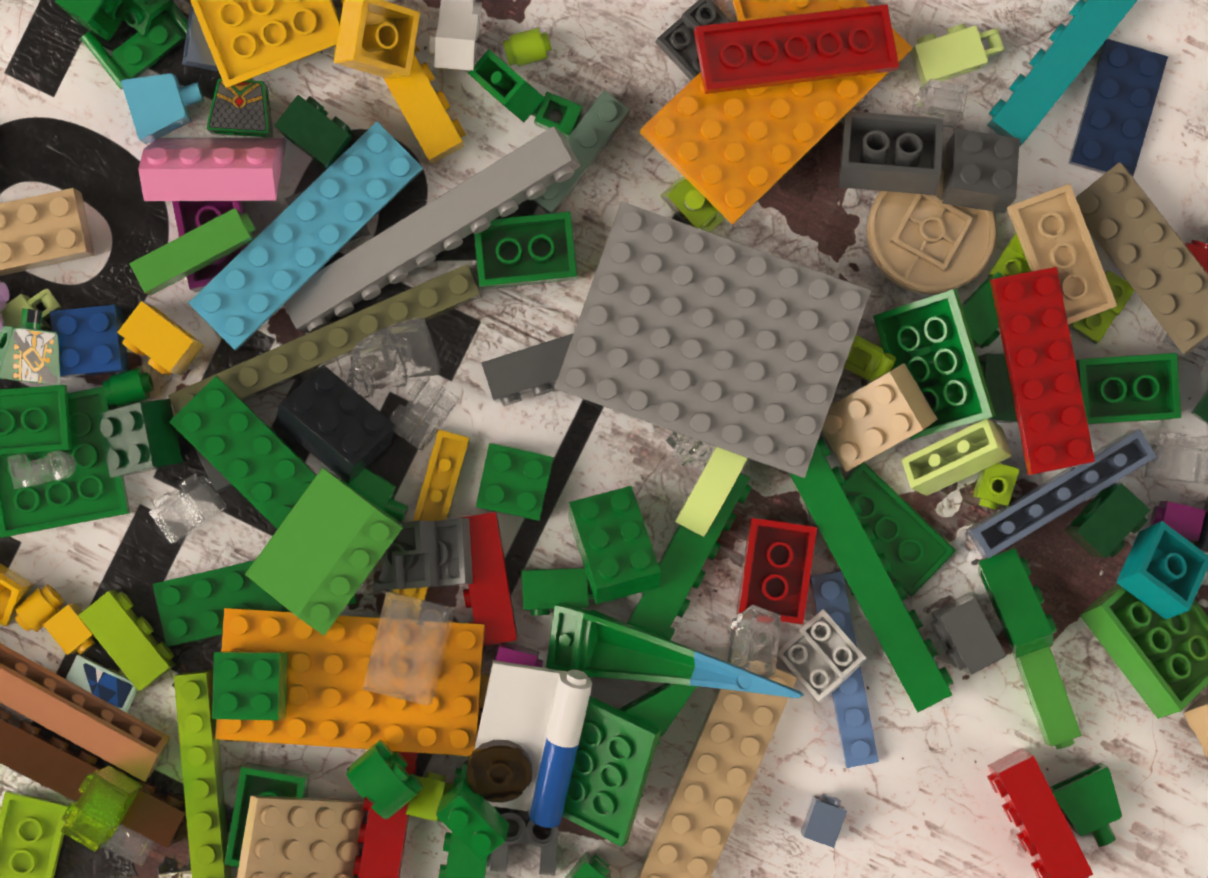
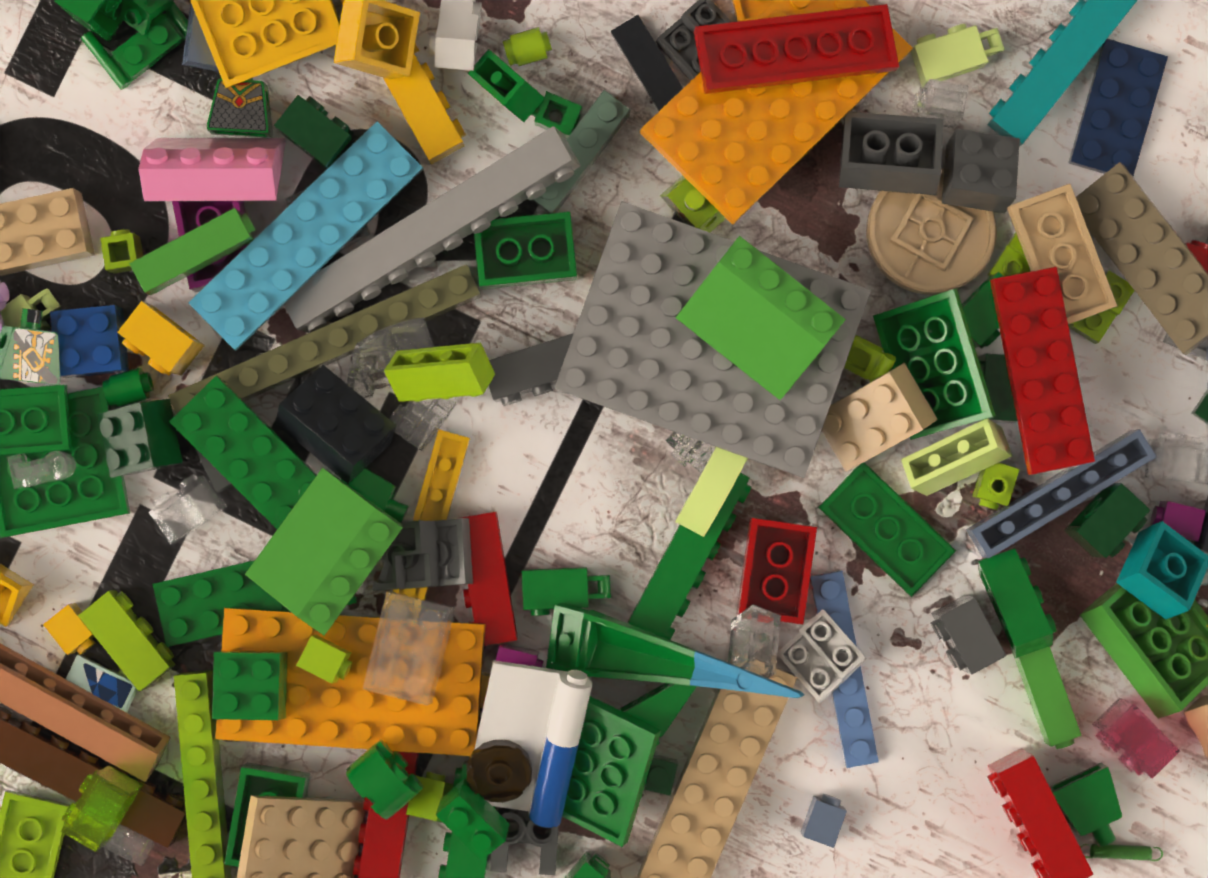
yellow brick [15,584,65,632] -> none
medium azure torso [121,73,204,144] -> none
green brick [475,443,554,521] -> none
green brick [568,486,661,604] -> none
green brick [789,438,954,713] -> none
green brick [1075,353,1181,425] -> none
none -> lime brick [100,229,143,274]
none -> lime brick [296,635,352,684]
none -> lime brick [384,342,495,402]
none -> black tile [611,15,683,112]
none -> dark green brick [645,754,678,796]
none -> bright green slope [675,235,846,400]
none -> bright green piece [1080,844,1163,861]
none -> clear pink brick [1092,698,1180,779]

